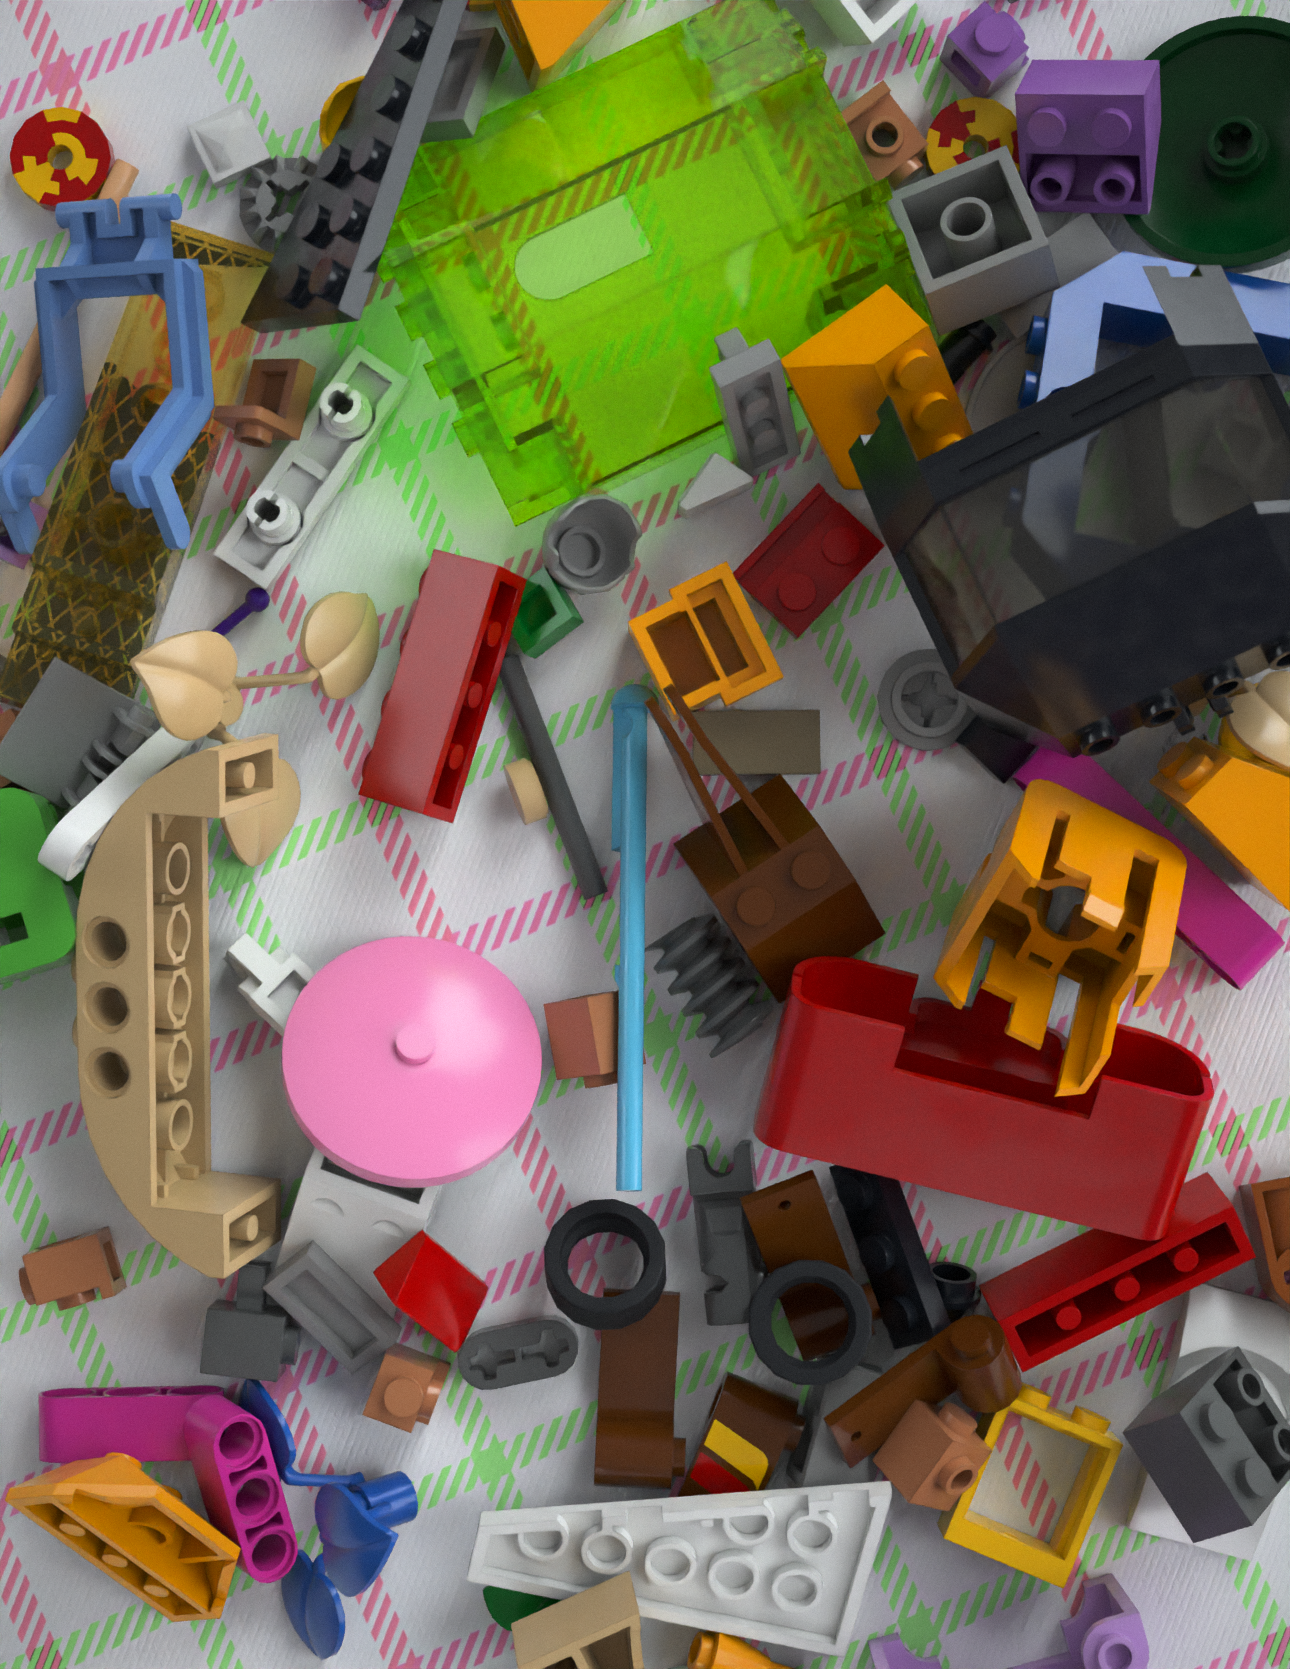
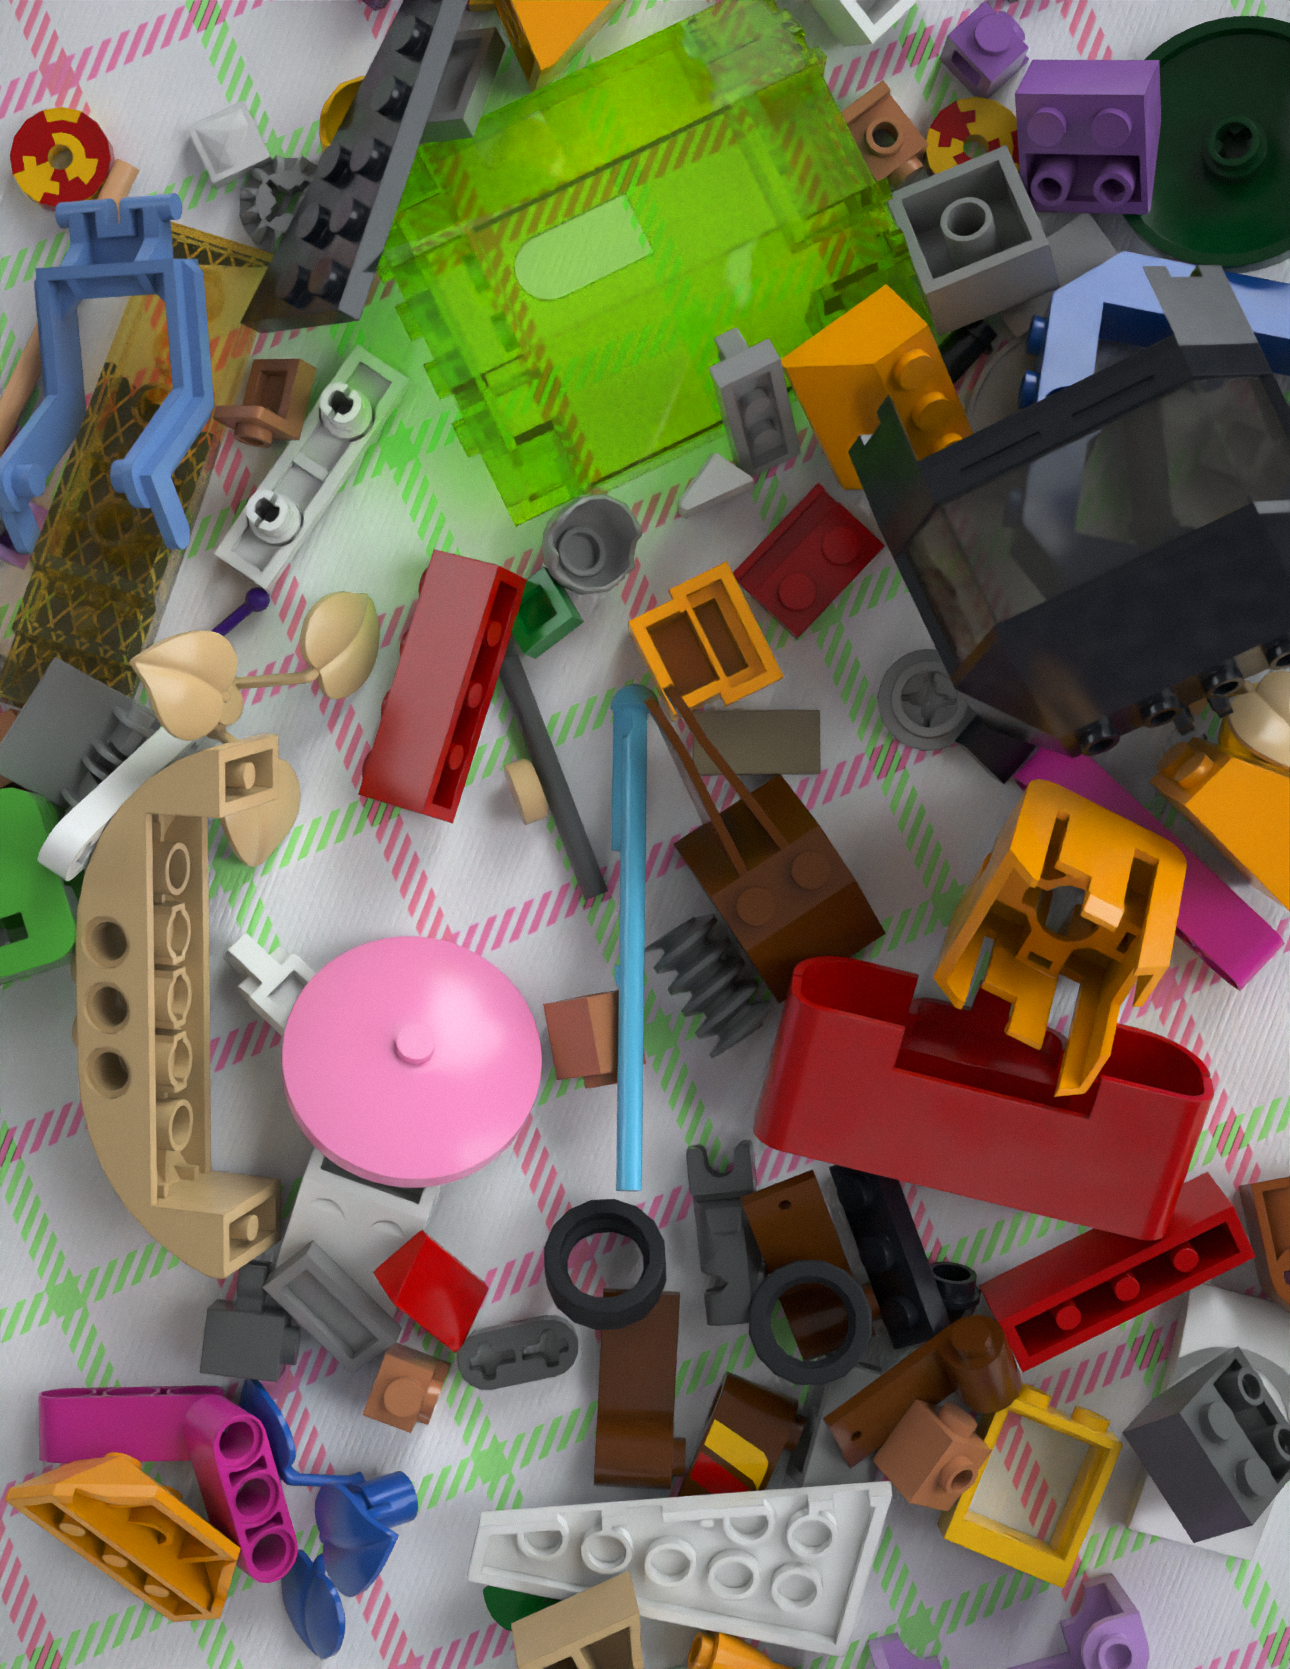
nougat brick [19,1226,127,1311] -> none

